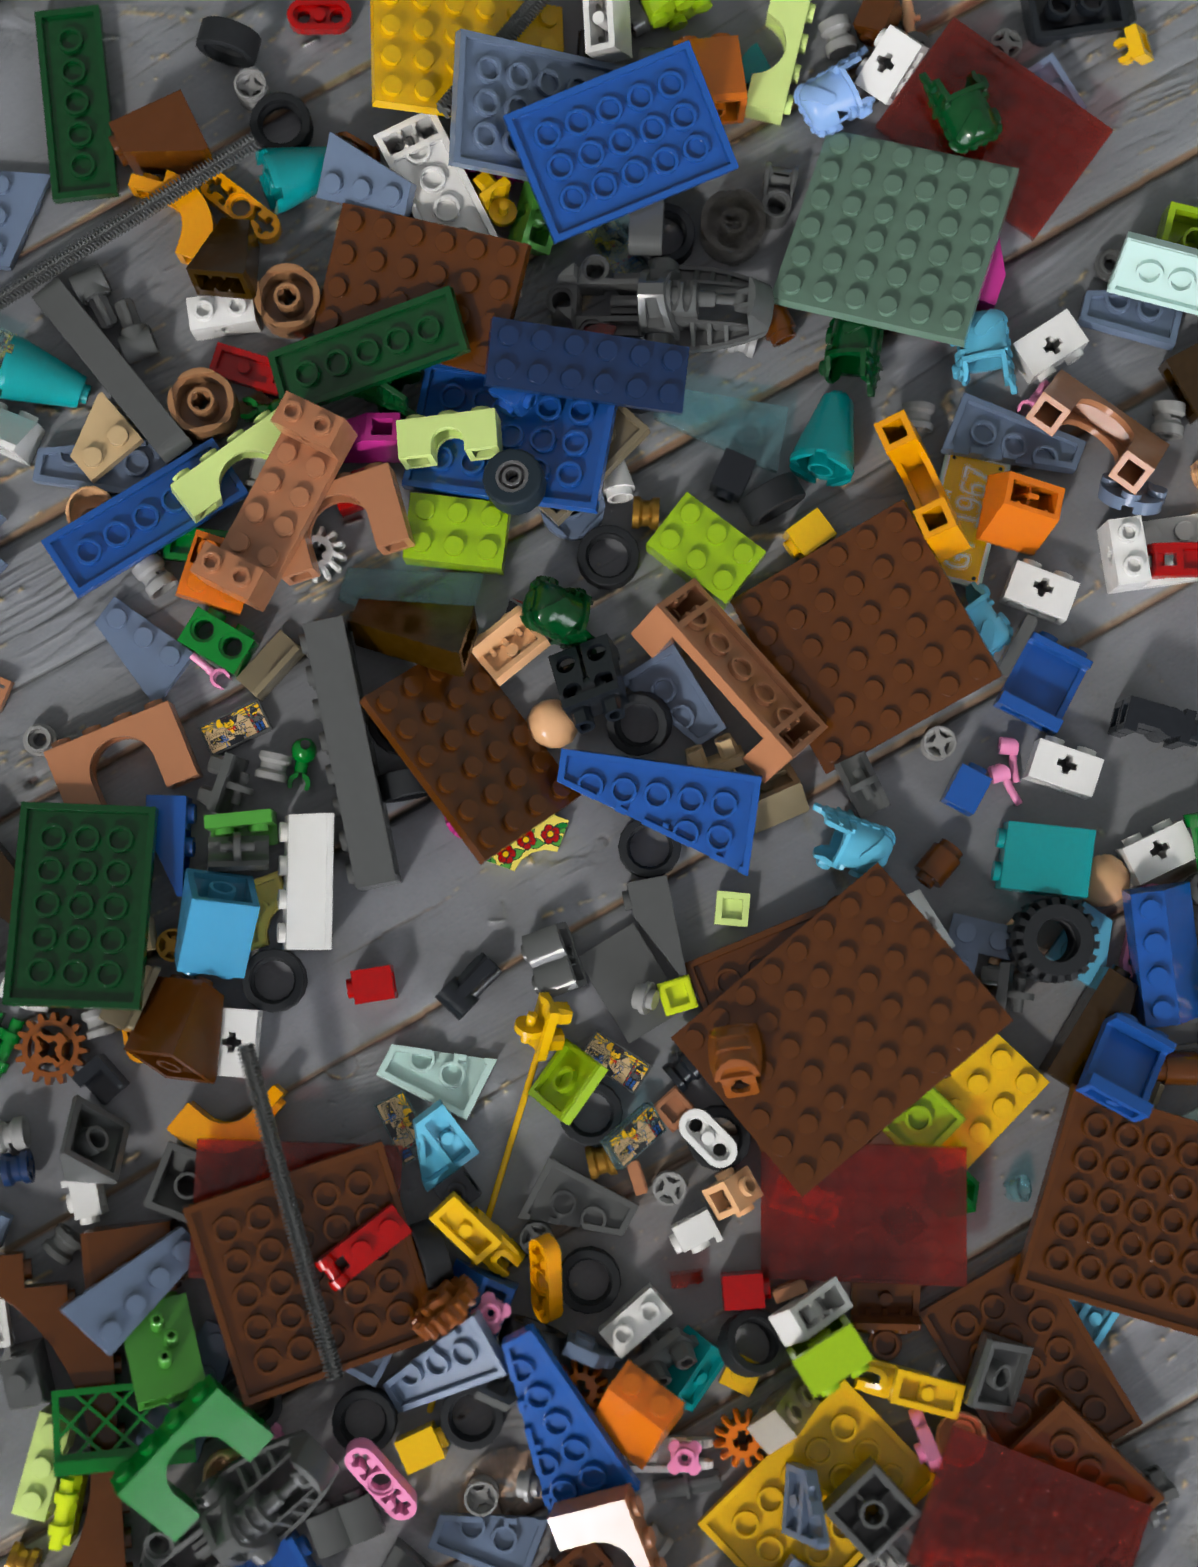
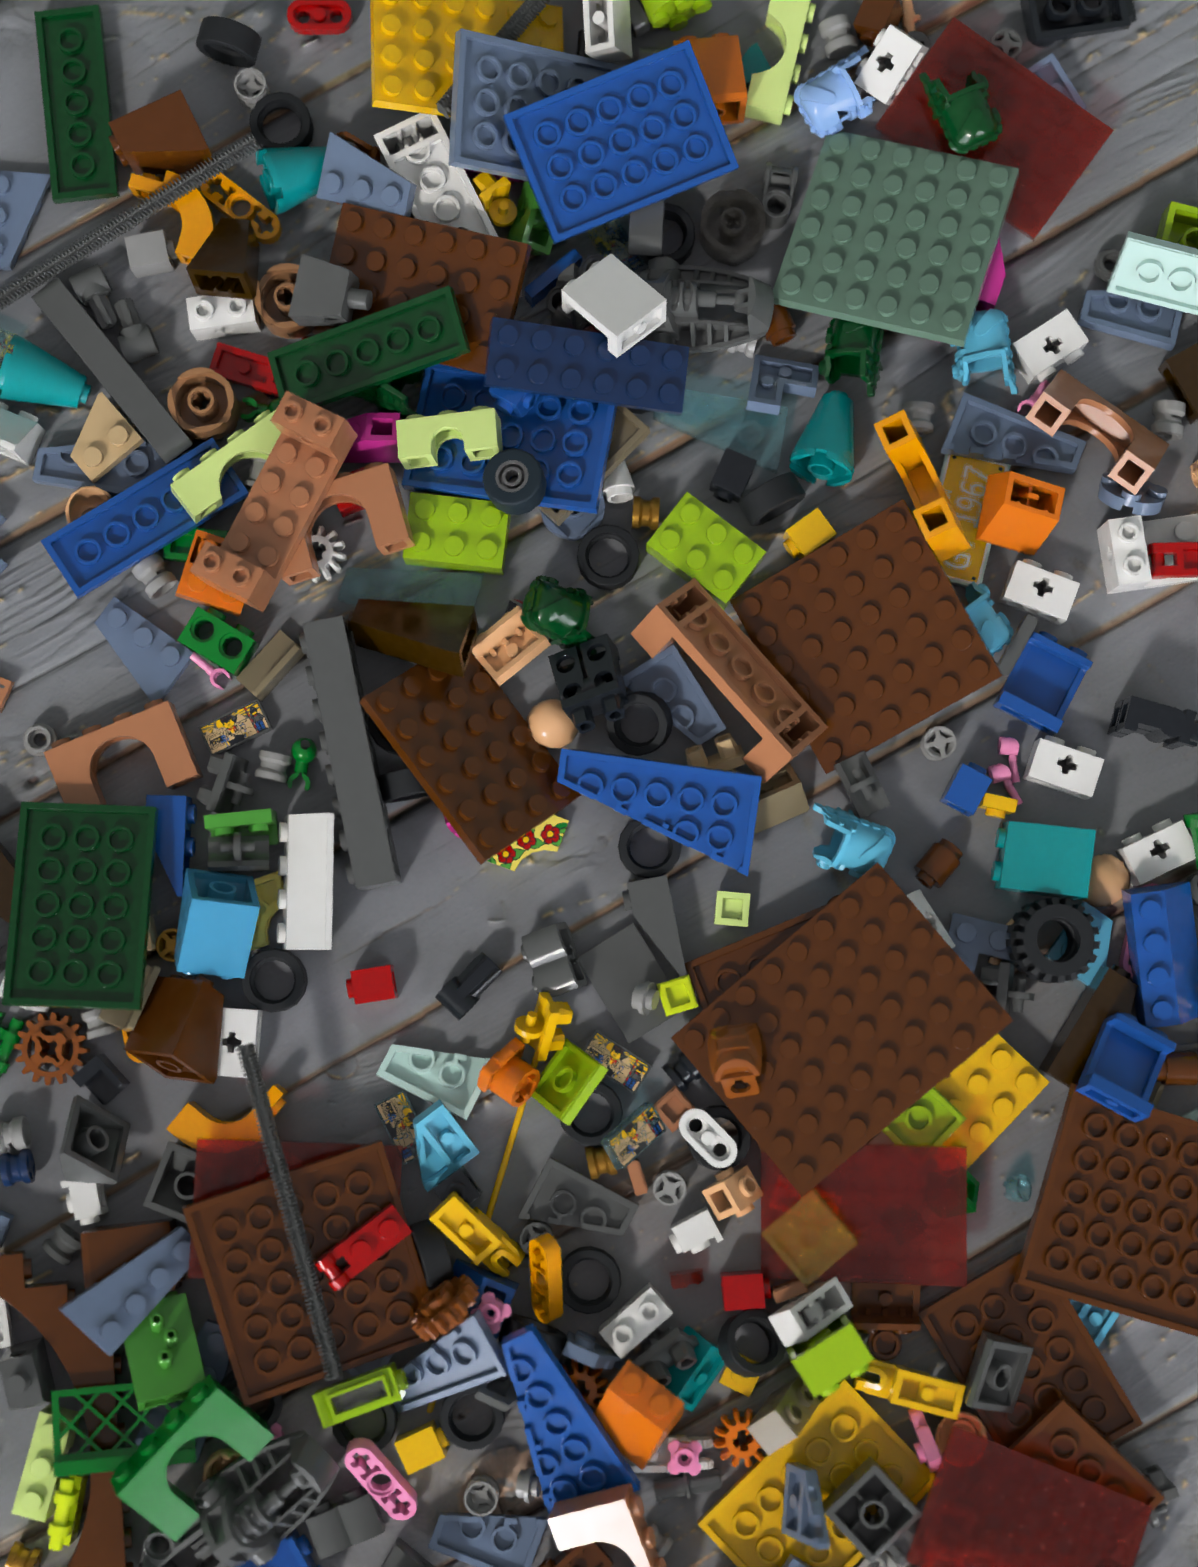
yellow tile [1113,23,1154,66] -> none
none -> light grey brick [124,229,178,278]
none -> dark grey torso [288,254,373,326]
none -> lime window [312,1361,408,1429]
none -> orange piece [477,1037,540,1107]
none -> blue tile [524,249,583,308]
none -> white panel [561,253,667,358]
none -> sand blue plate [746,354,819,415]
none -> clear yellow plate [761,1188,859,1287]
none -> yellow plate [978,793,1018,819]

